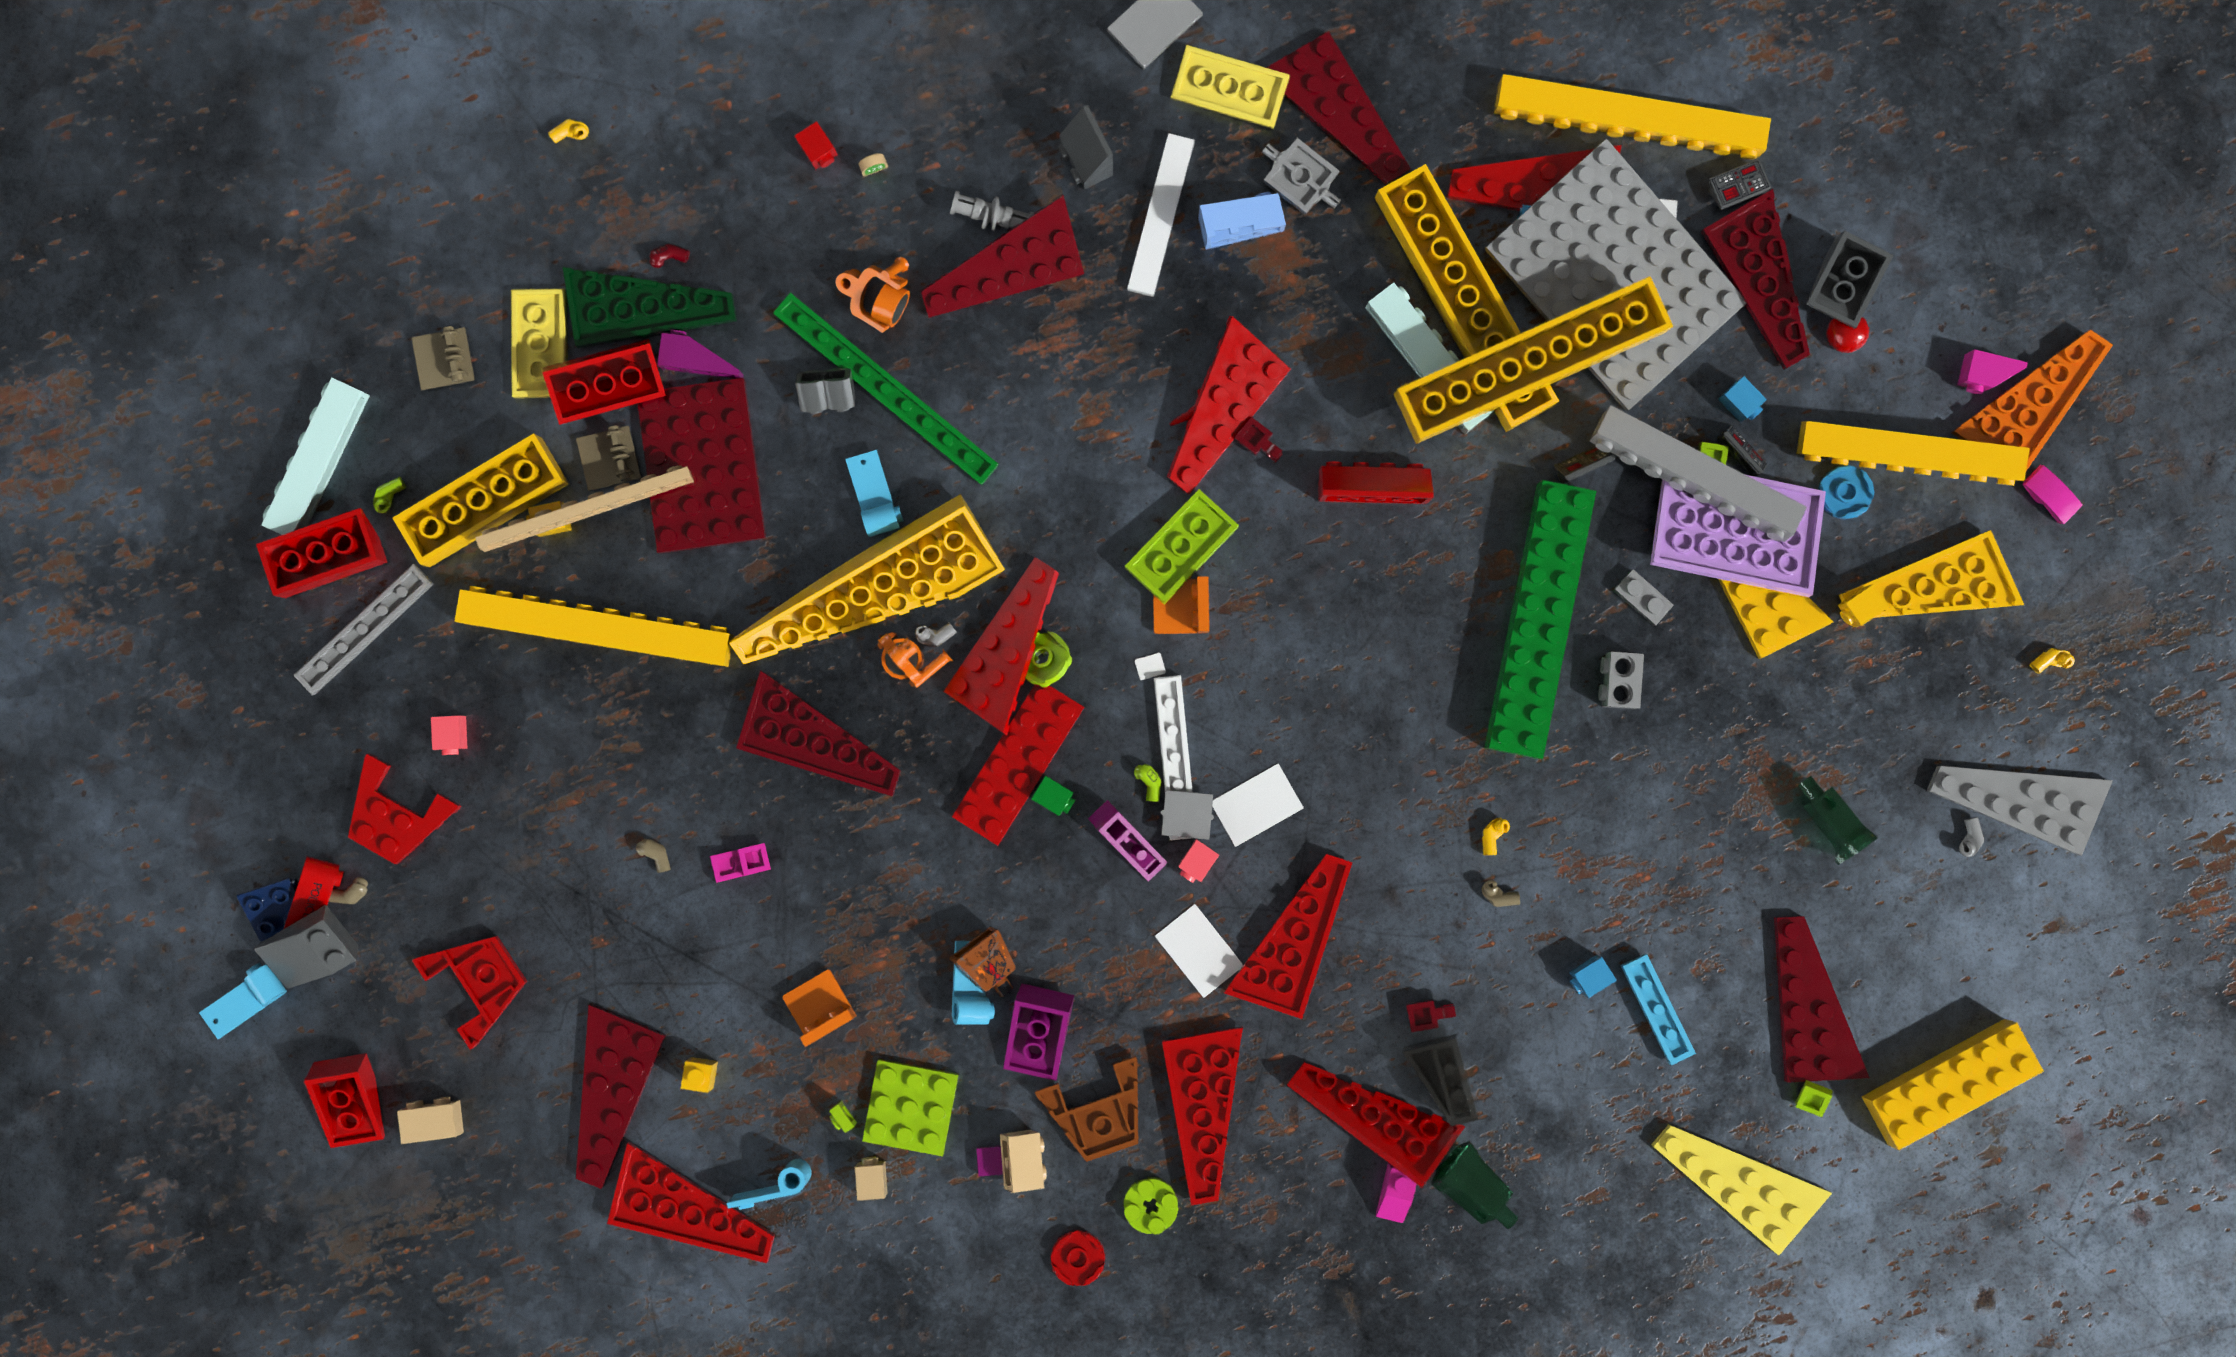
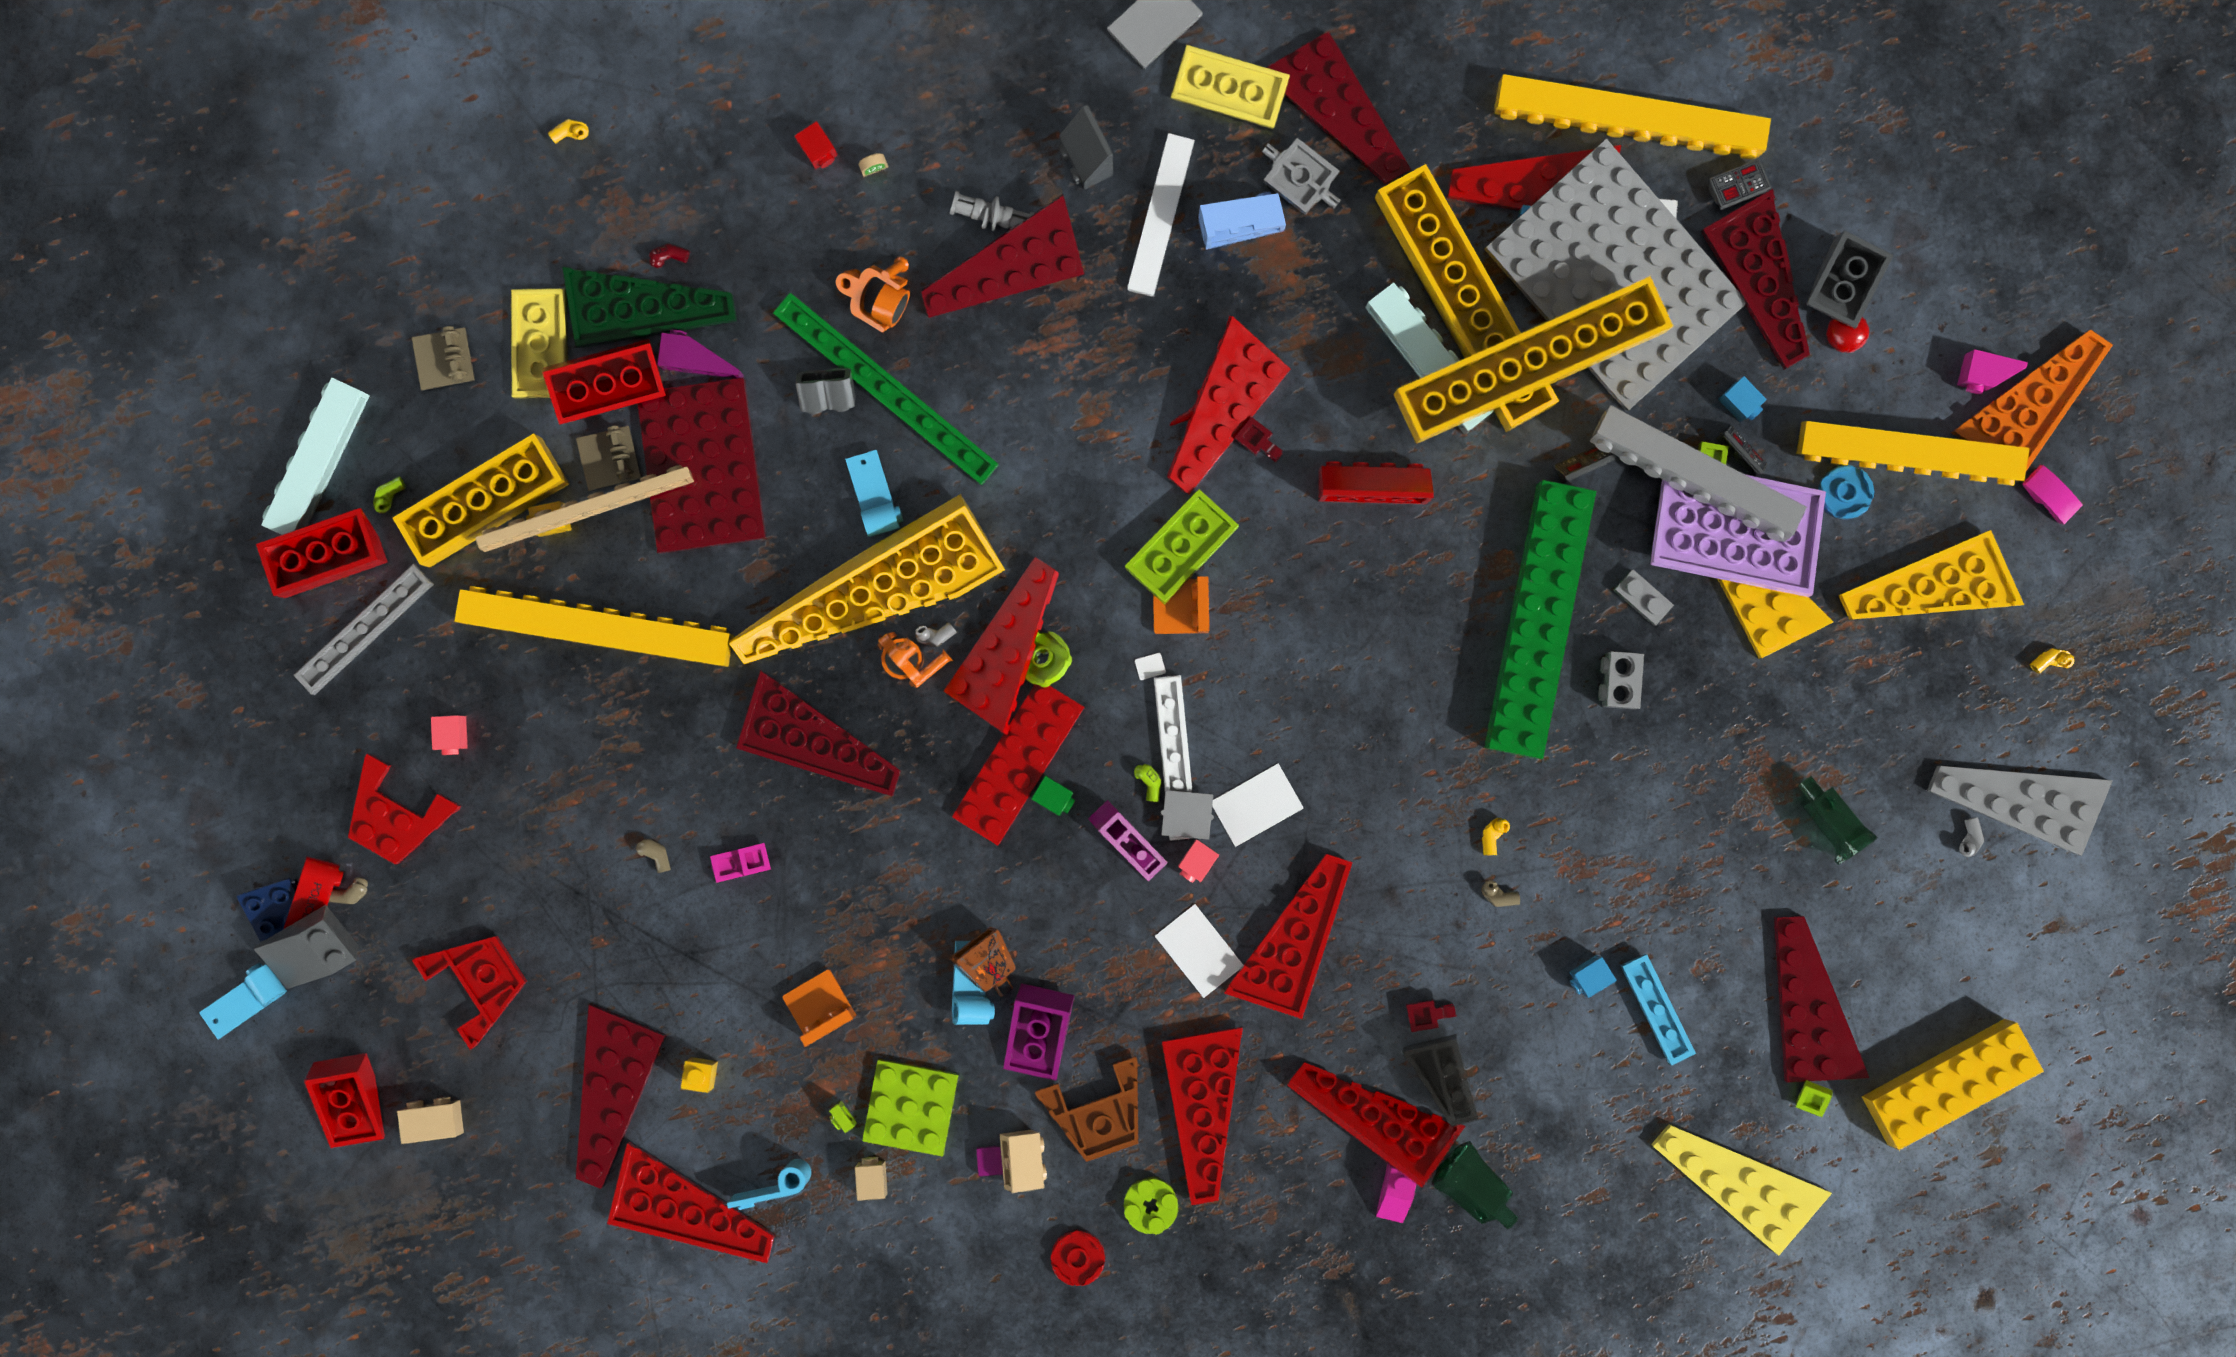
yellow brick [1838,585,1889,627] -> none

